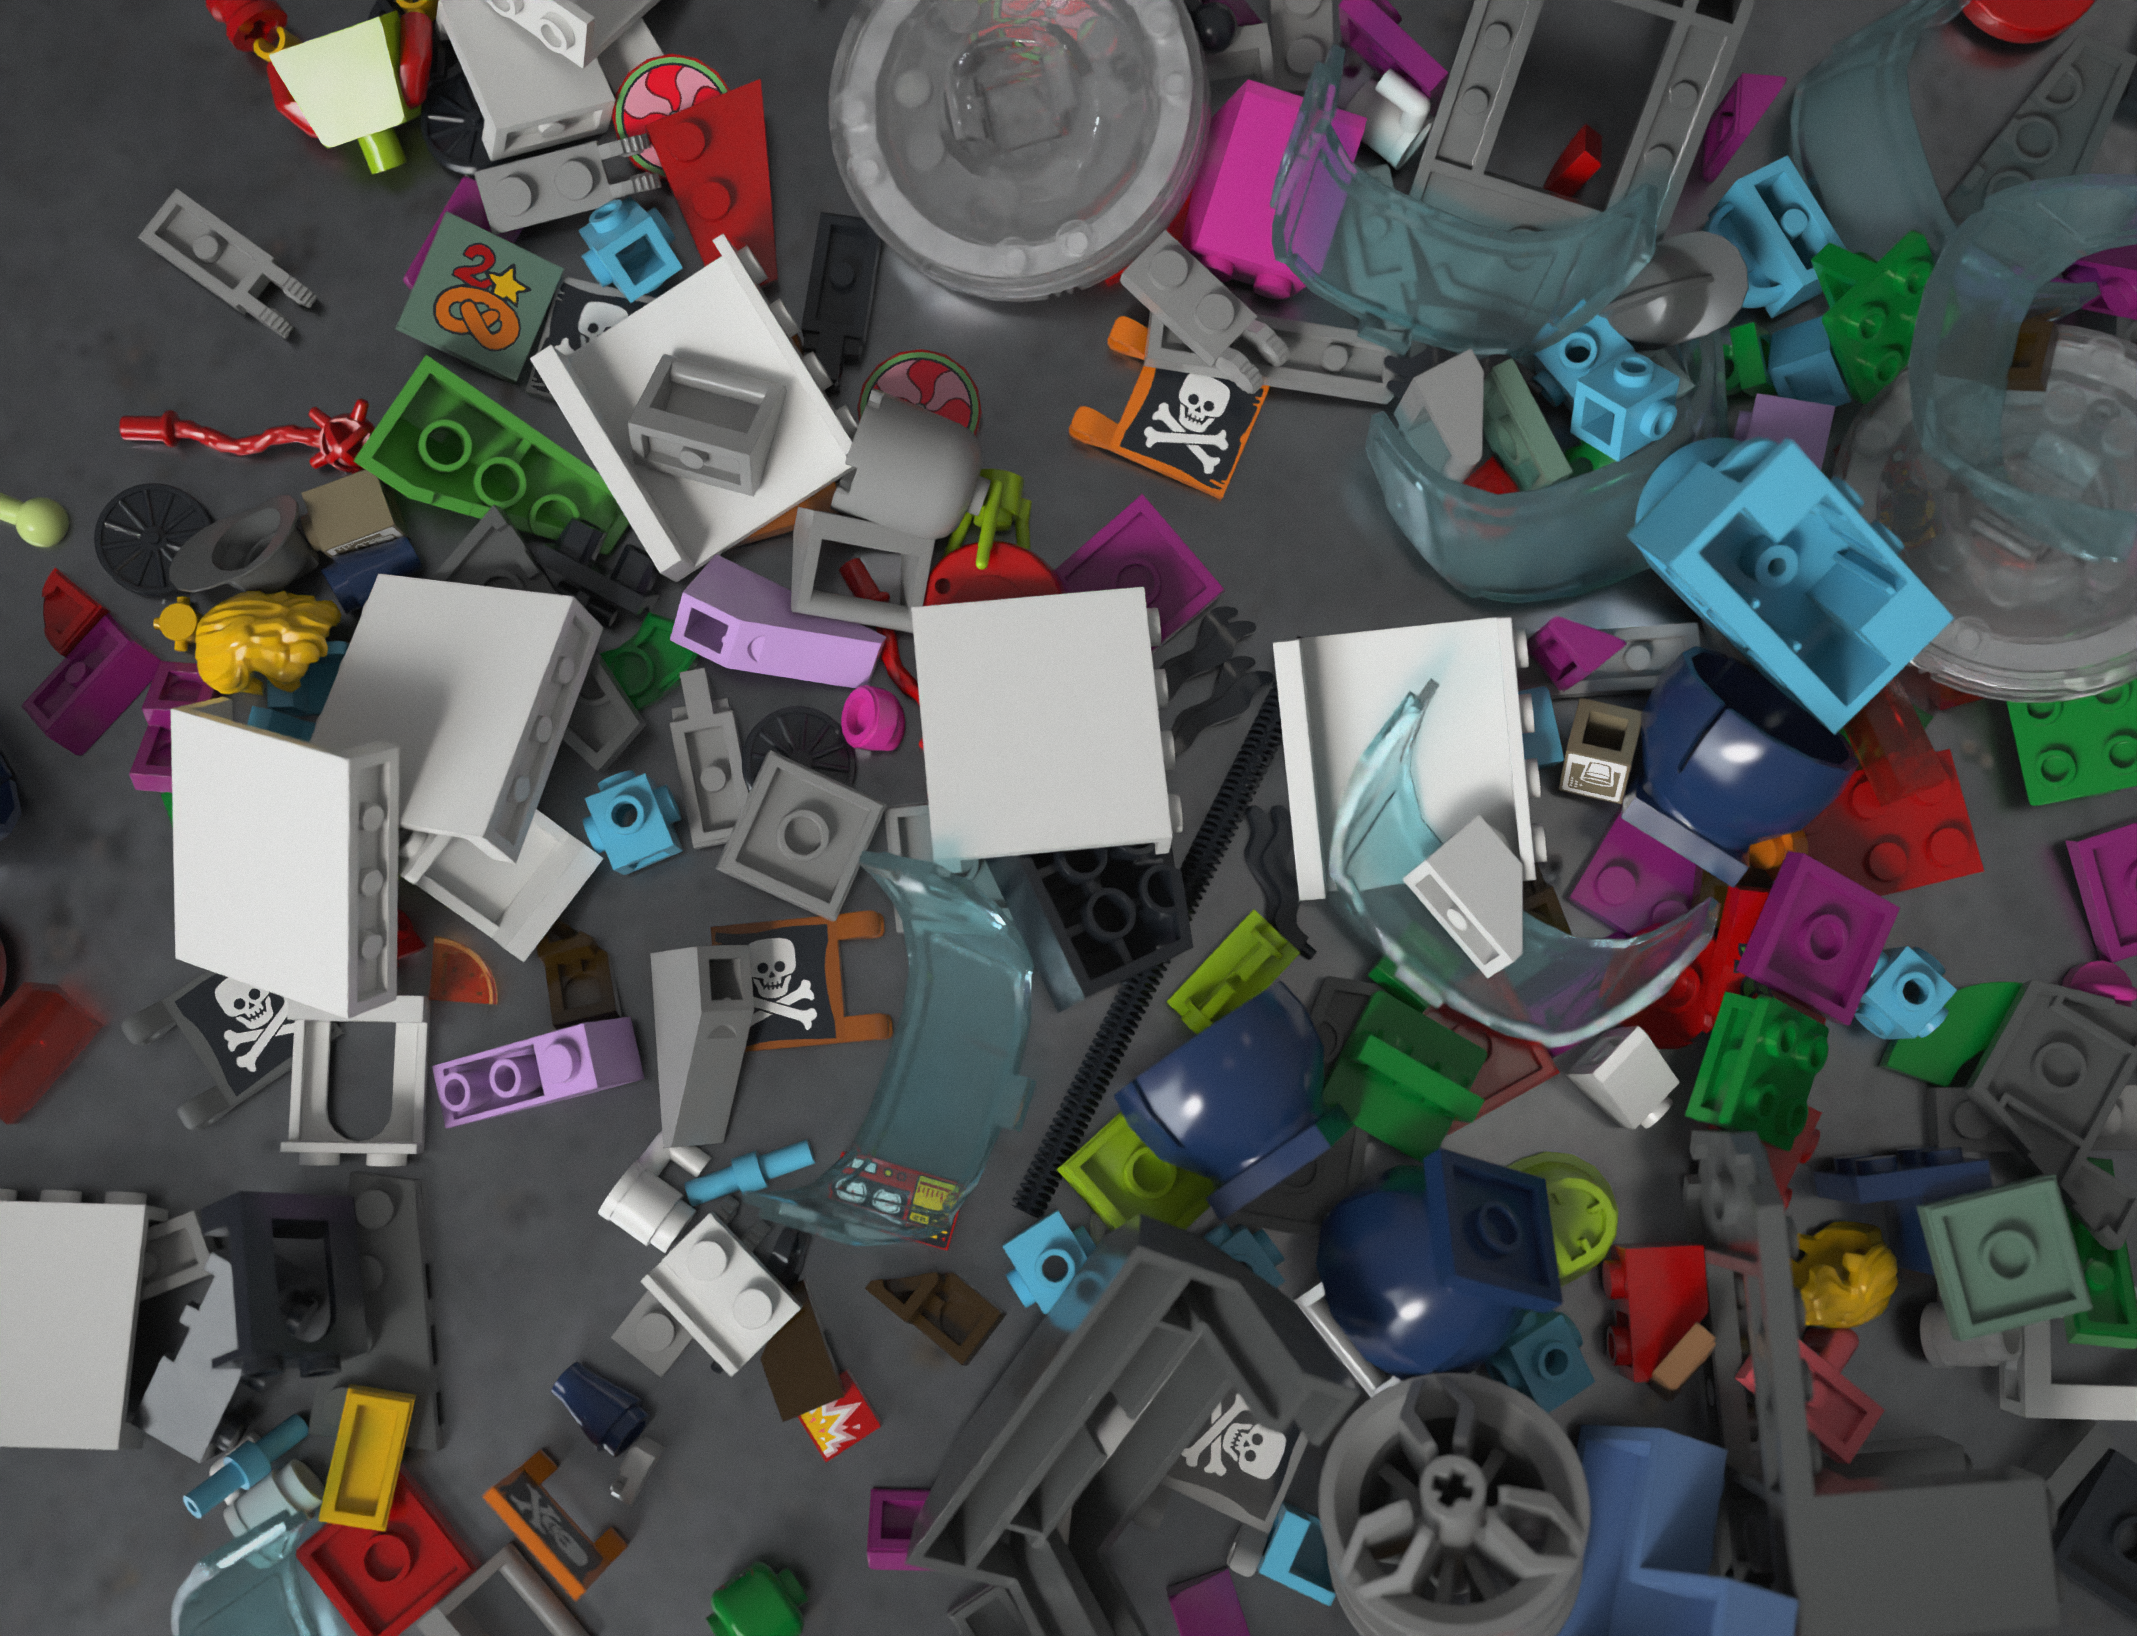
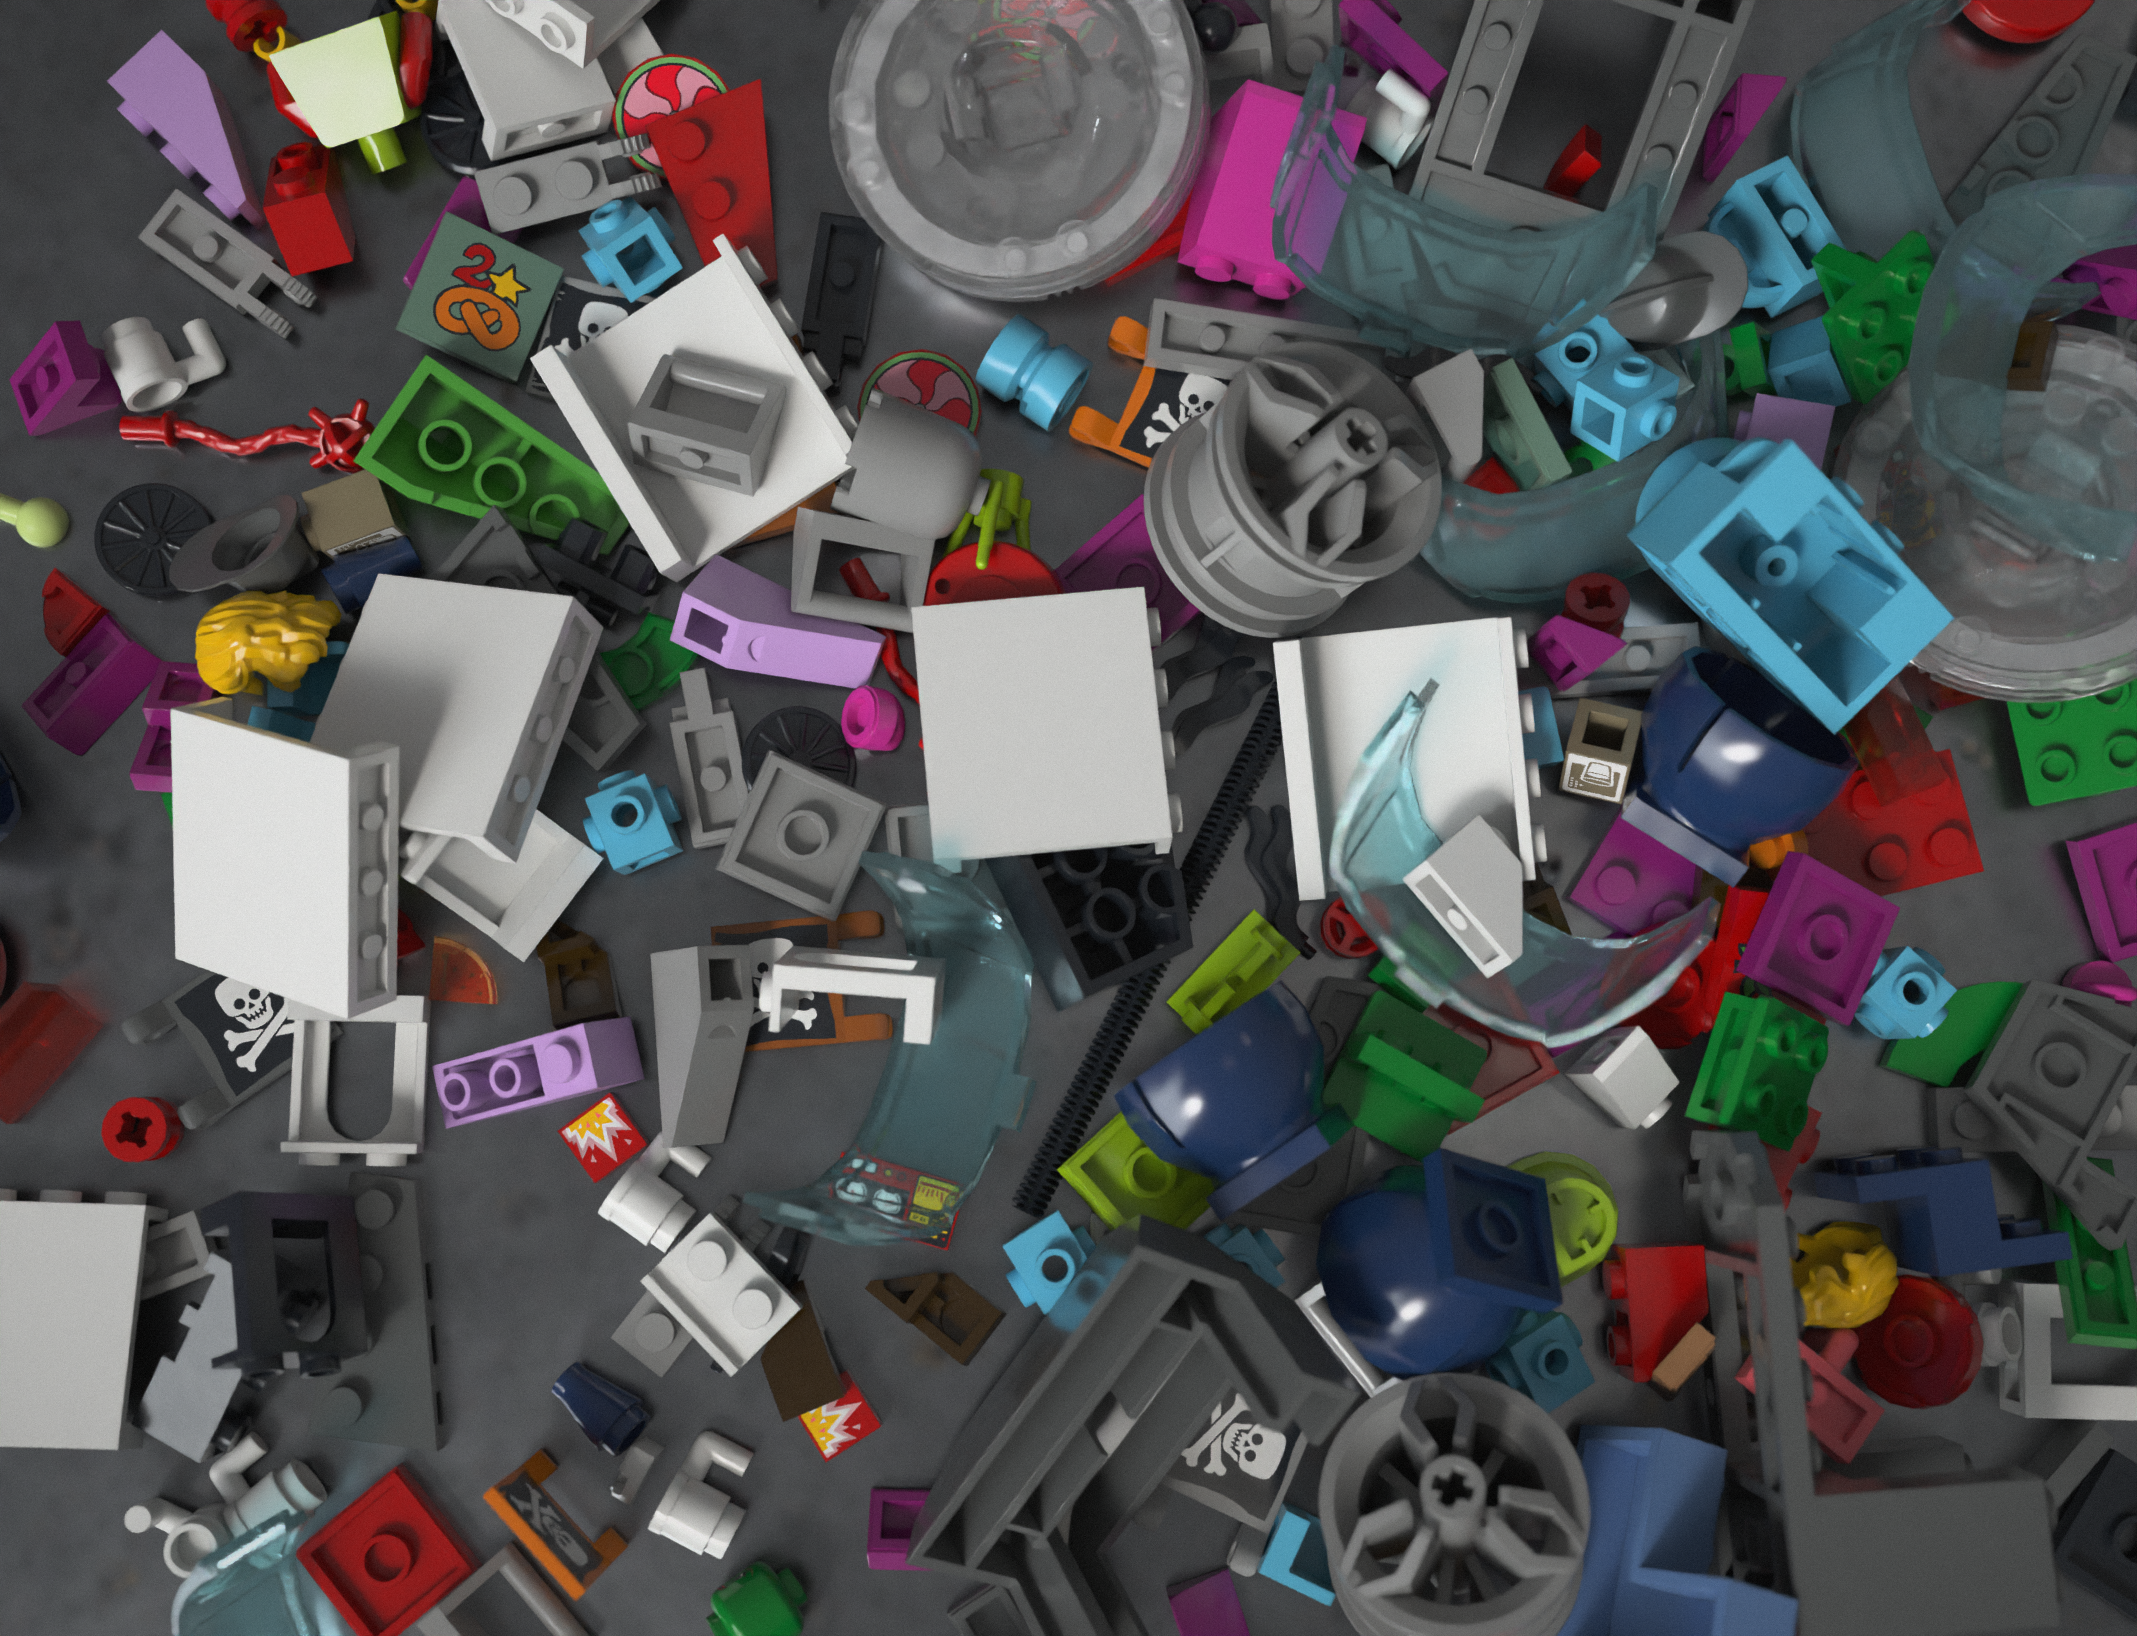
yellow piece [153,596,203,652] -> none
medium azure bar [183,1414,309,1518] -> none
yellow tile [318,1384,416,1531] -> none
medium azure bar [684,1139,816,1207] -> none
light grey hinge [1120,230,1291,394] -> none
sand green tile [1916,1174,2093,1341] -> none
none -> magenta slope [9,320,122,436]
none -> white piece [101,317,226,412]
none -> red wheel [101,1097,185,1162]
none -> lavender slope [107,30,266,230]
none -> white piece [124,1498,247,1580]
none -> red slope [262,142,355,276]
none -> tile [557,1092,651,1183]
none -> white piece [648,1431,754,1560]
none -> white panel [760,946,946,1044]
none -> medium azure wheel [975,314,1093,431]
none -> light grey wheel [1144,342,1442,638]
none -> red wheel [1319,893,1389,959]
none -> red wheel [1560,573,1630,639]
none -> red tile [1850,1274,1984,1409]

